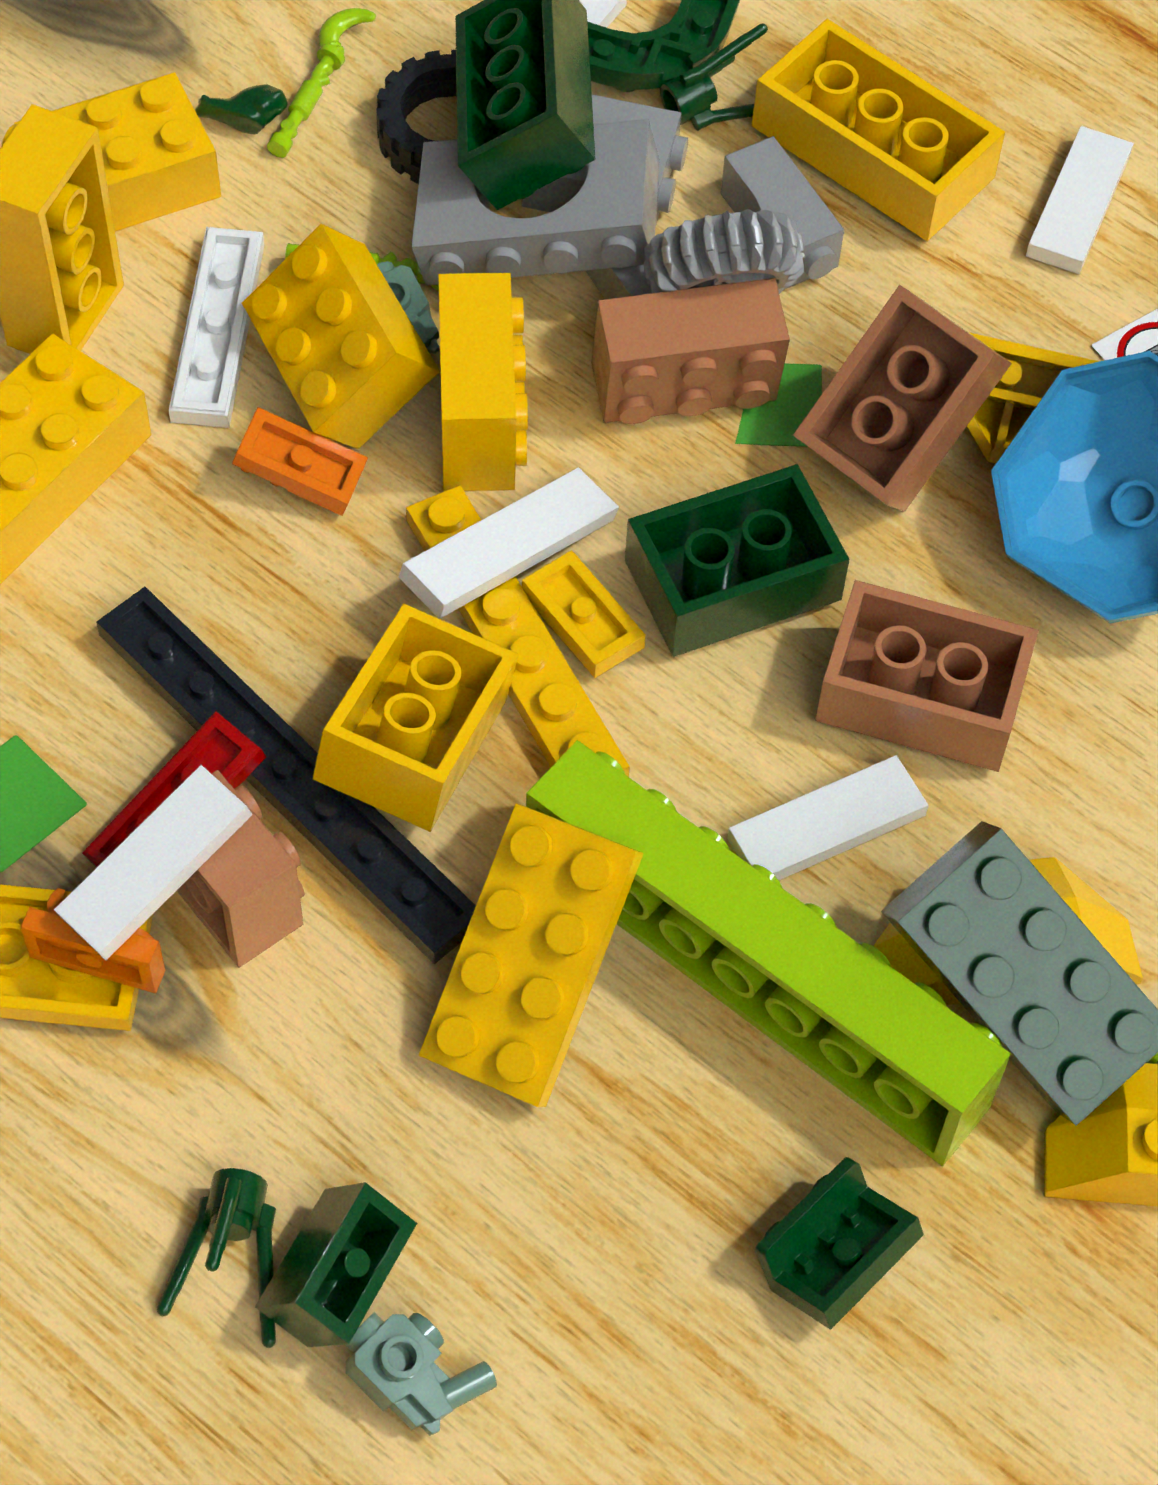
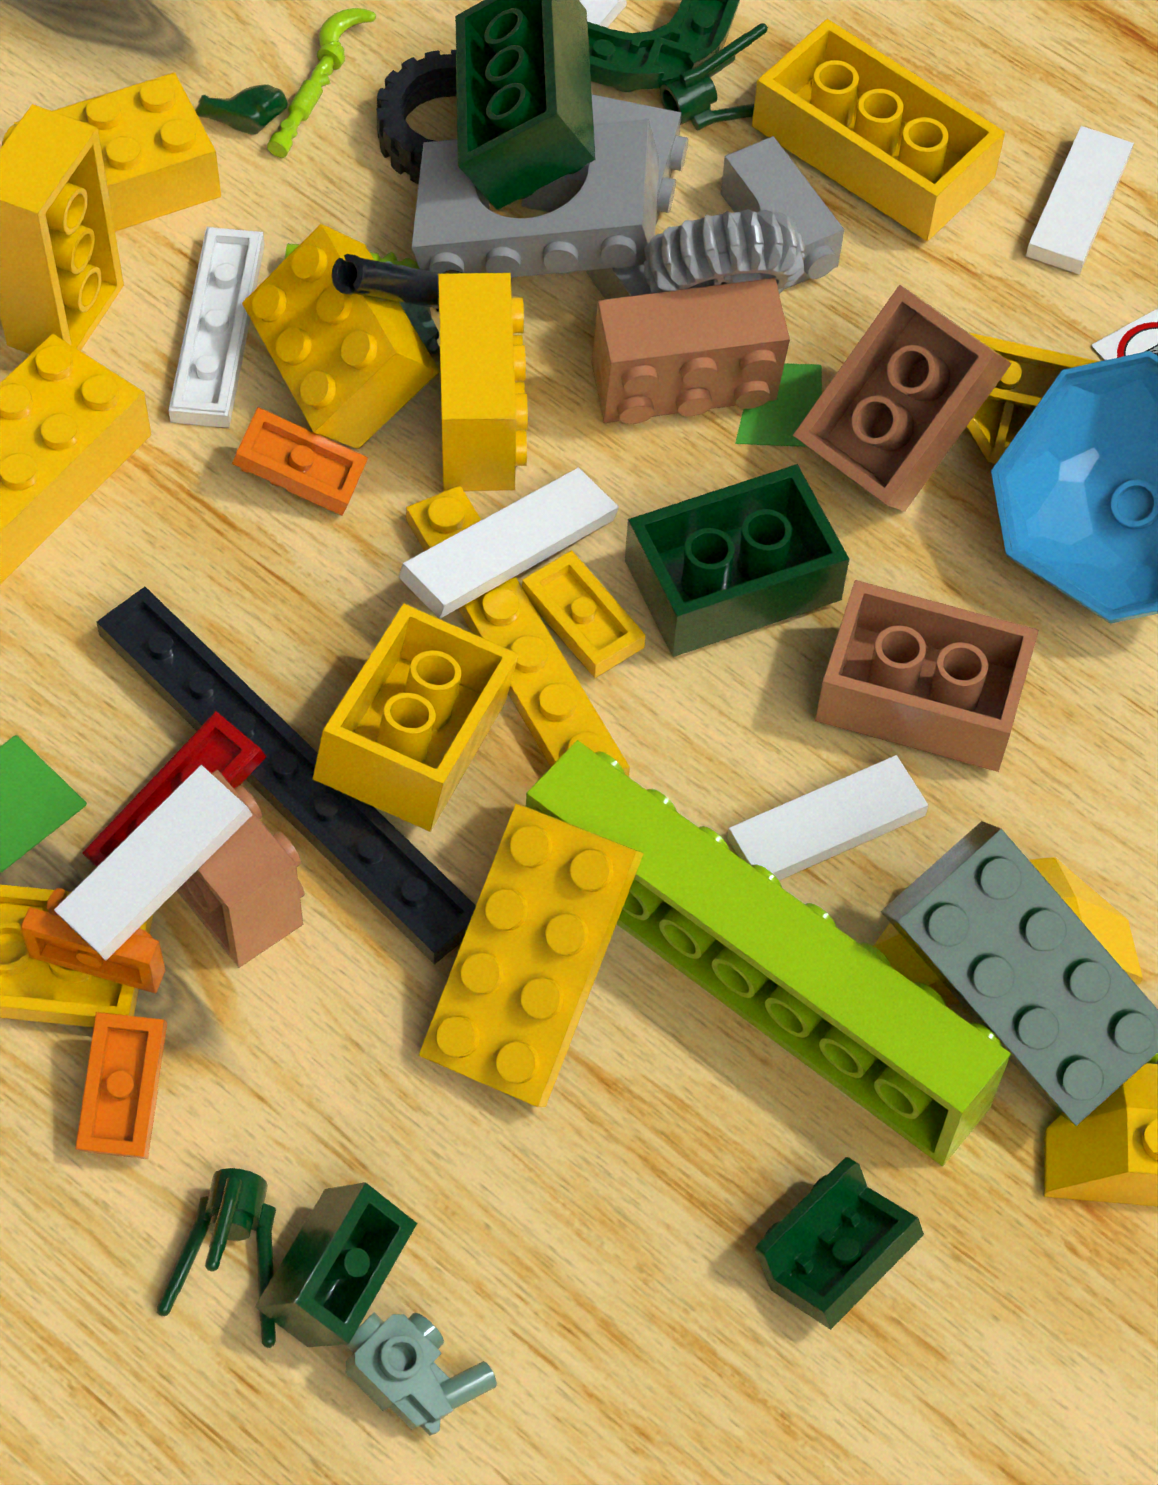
none -> orange plate [75,1012,167,1159]
none -> black pin [331,254,463,312]

